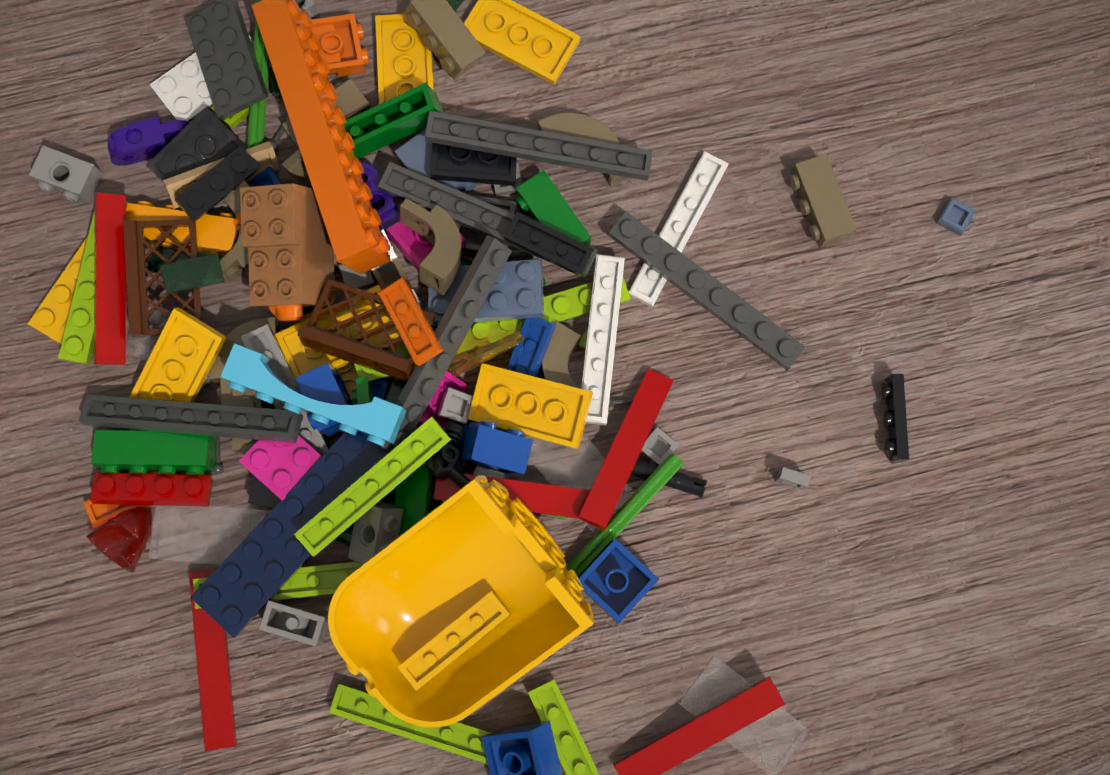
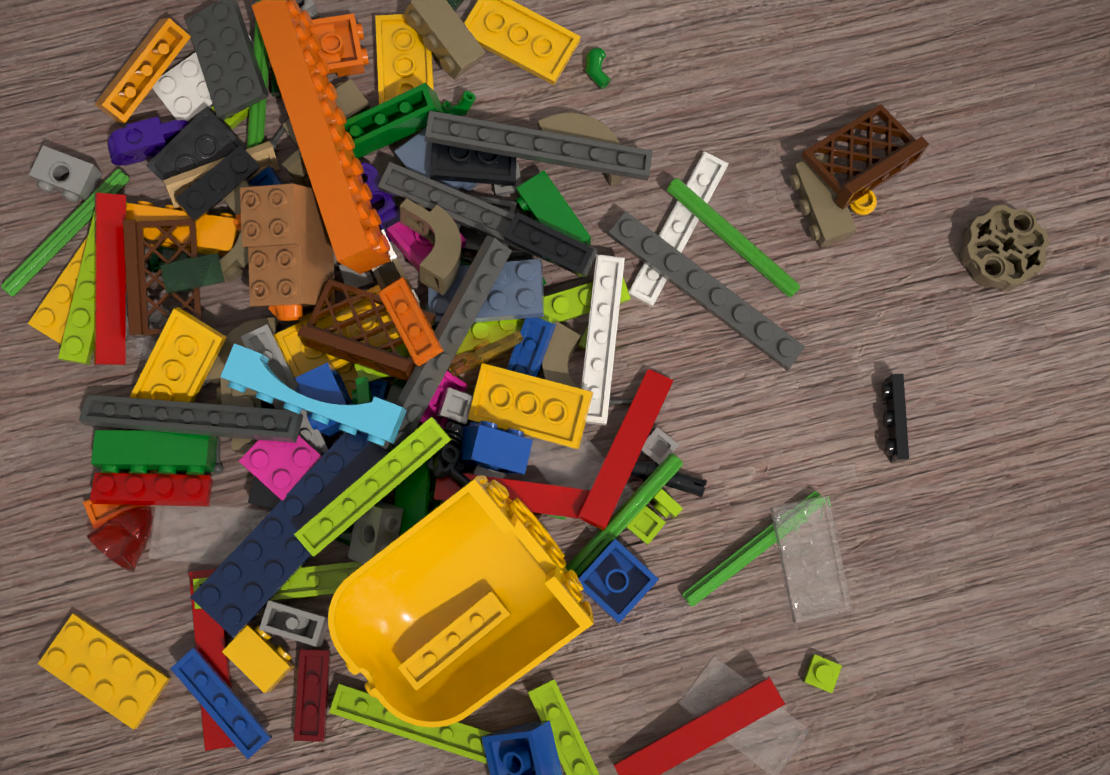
light grey tile [775,467,811,490] -> none
sand blue tile [936,197,976,236] -> none
none -> bright green axle [1,169,130,297]
none -> yellow plate [38,614,171,730]
none -> light orange brick [94,18,191,123]
none -> blue plate [170,648,273,759]
none -> yellow brick [222,625,295,693]
none -> dark red plate [294,649,331,742]
none -> green arm [441,91,476,116]
none -> green arm [585,48,611,89]
none -> lime plate [626,506,666,546]
none -> lime plate [652,489,683,519]
none -> bright green axle [667,178,800,297]
none -> bright green axle [682,491,825,607]
none -> clear plate [770,495,852,624]
none -> reddish brown fence [801,104,929,209]
none -> lime plate [802,654,842,693]
none -> yellow plate [849,191,877,215]
none -> dark tan connector [959,205,1050,291]

